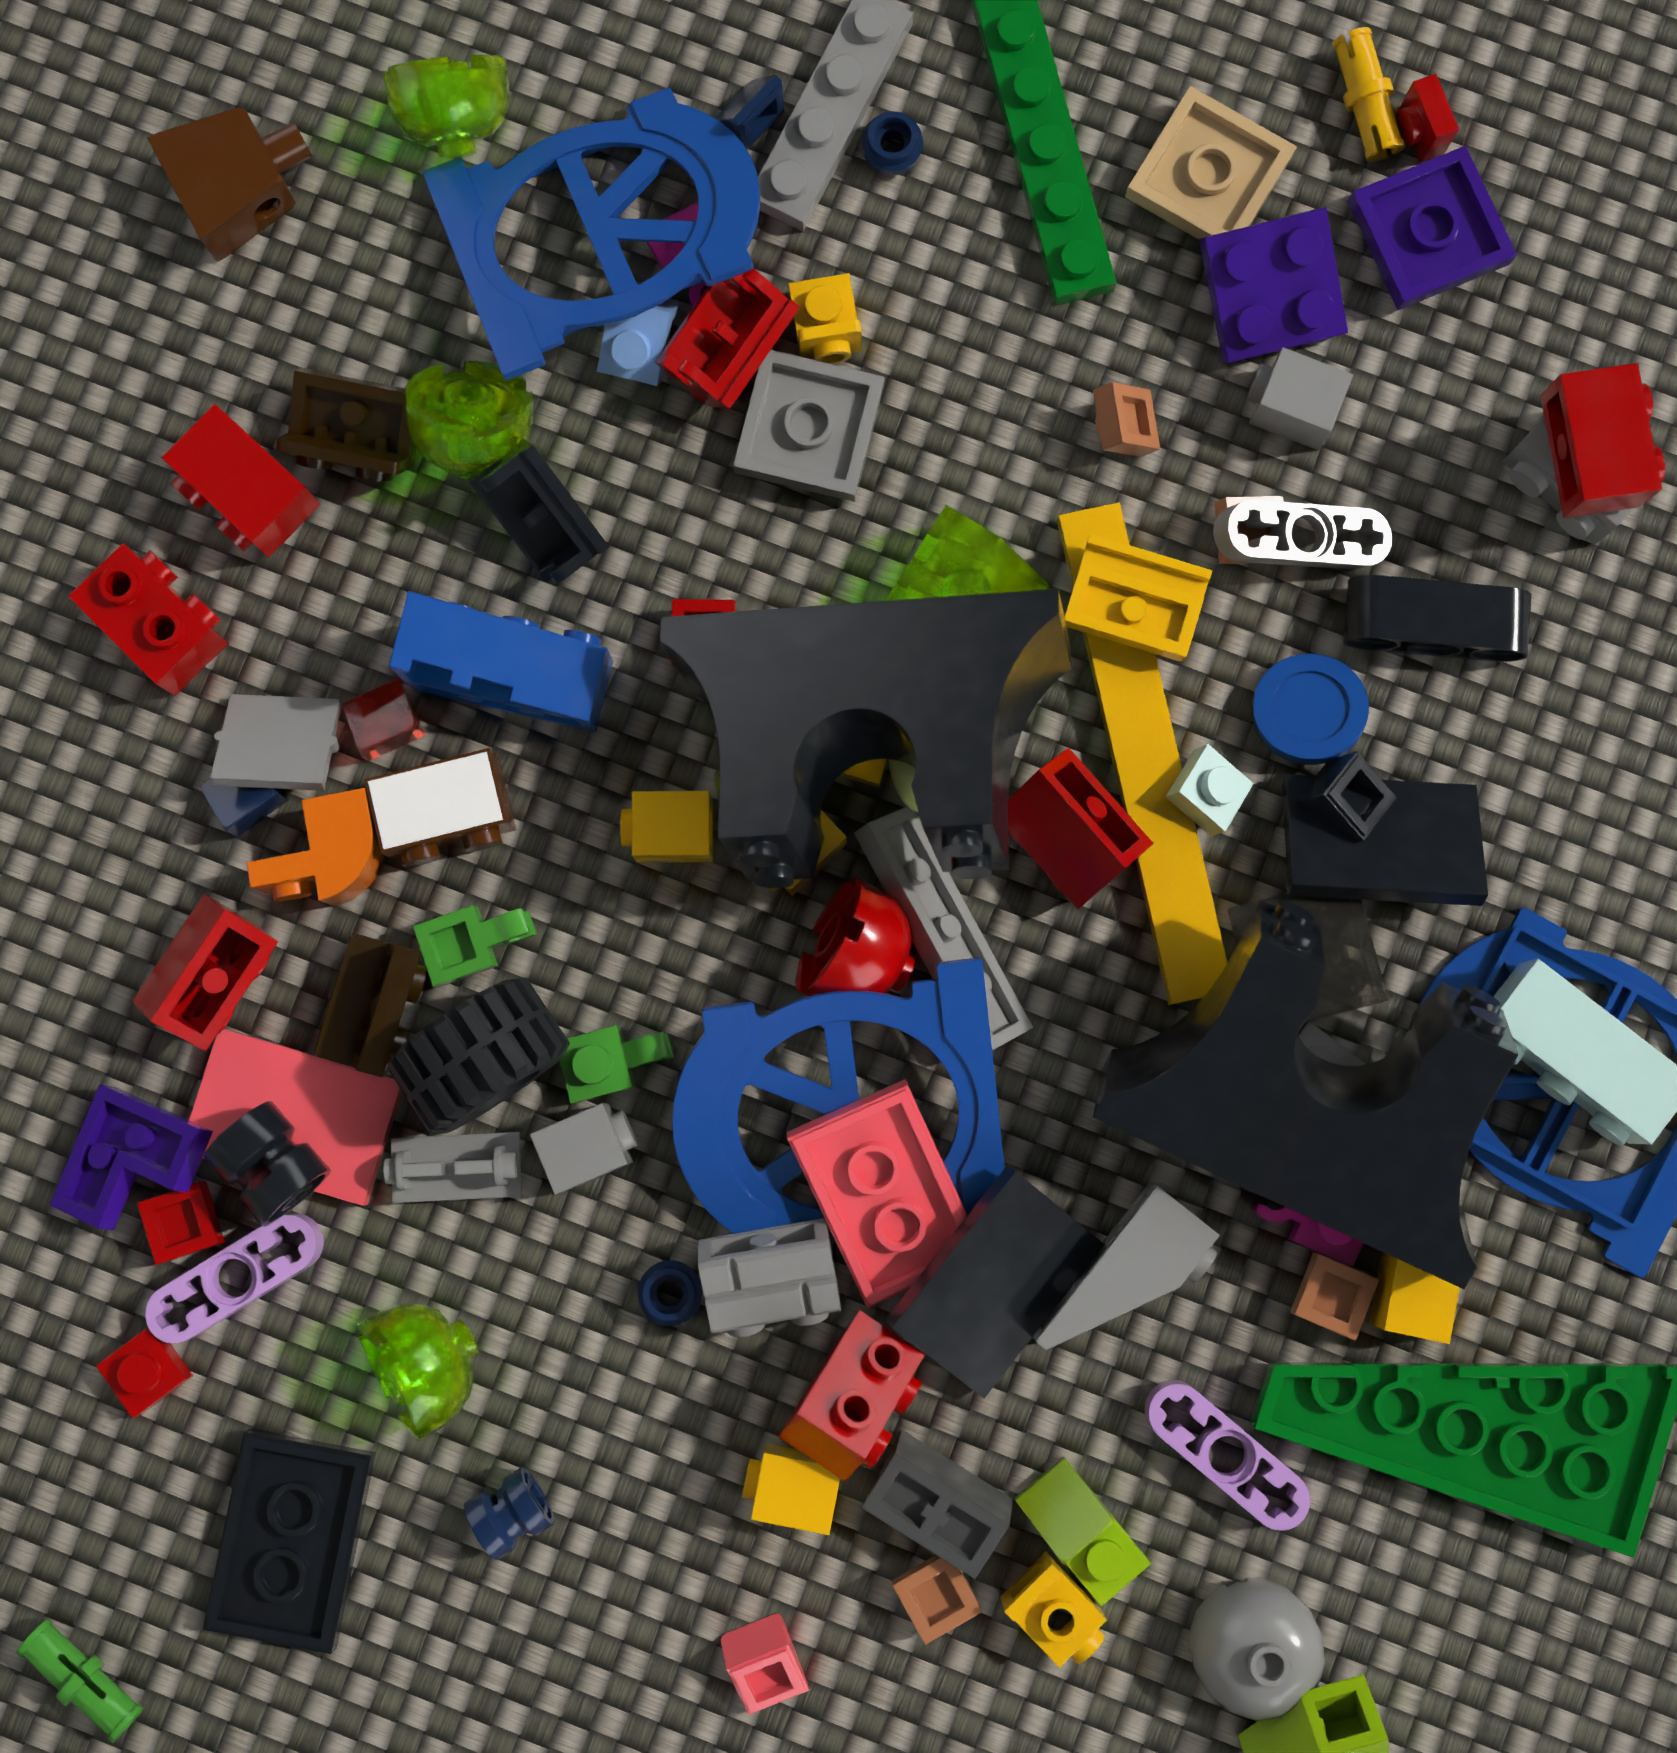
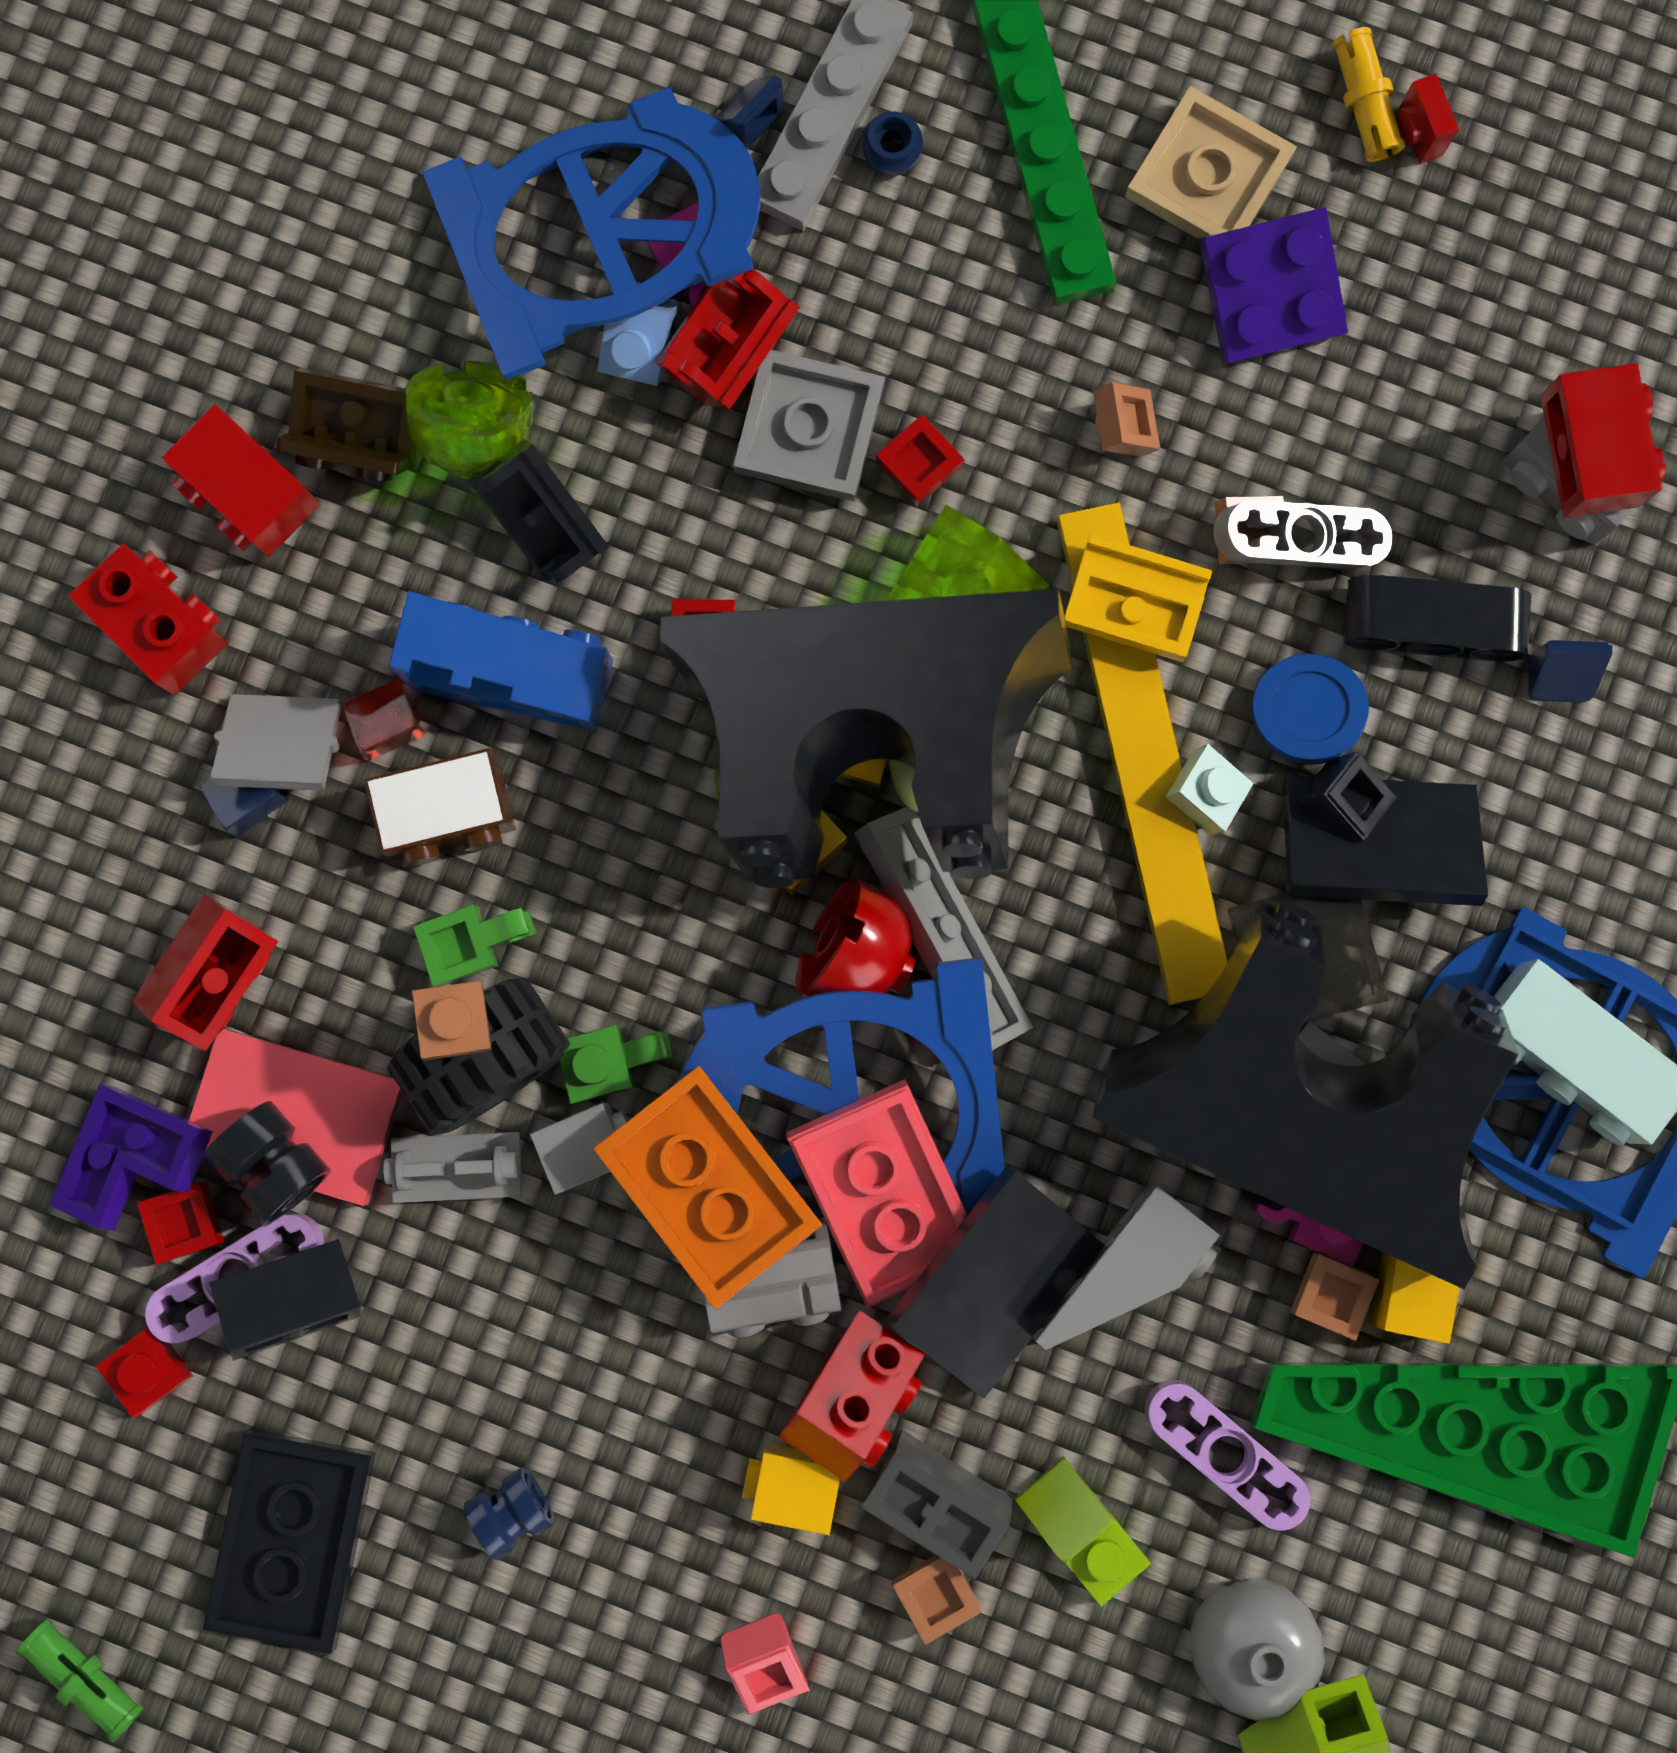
reddish brown torso [147,108,313,262] -> none
orange brick [246,788,385,906] -> none
dark brown bracket [314,933,427,1078] -> none
clear neon green cylinder [356,1303,479,1442] -> none
clear neon green cylinder [382,54,509,158] -> none
yellow brick [620,791,713,863] -> none
dark blue plate [638,1260,703,1326] -> none
yellow bracket [788,273,862,365] -> none
yellow brick [1000,1551,1107,1668] -> none
red brick [1008,748,1154,909] -> none
light grey brick [1246,347,1354,450] -> none
dark purple plate [1347,145,1517,310] -> none
none -> black hinge [209,1239,361,1361]
none -> nougat plate [412,981,492,1061]
none -> orange plate [593,1066,823,1310]
none -> red plate [876,414,964,507]
none -> dark blue slope [1528,640,1612,703]

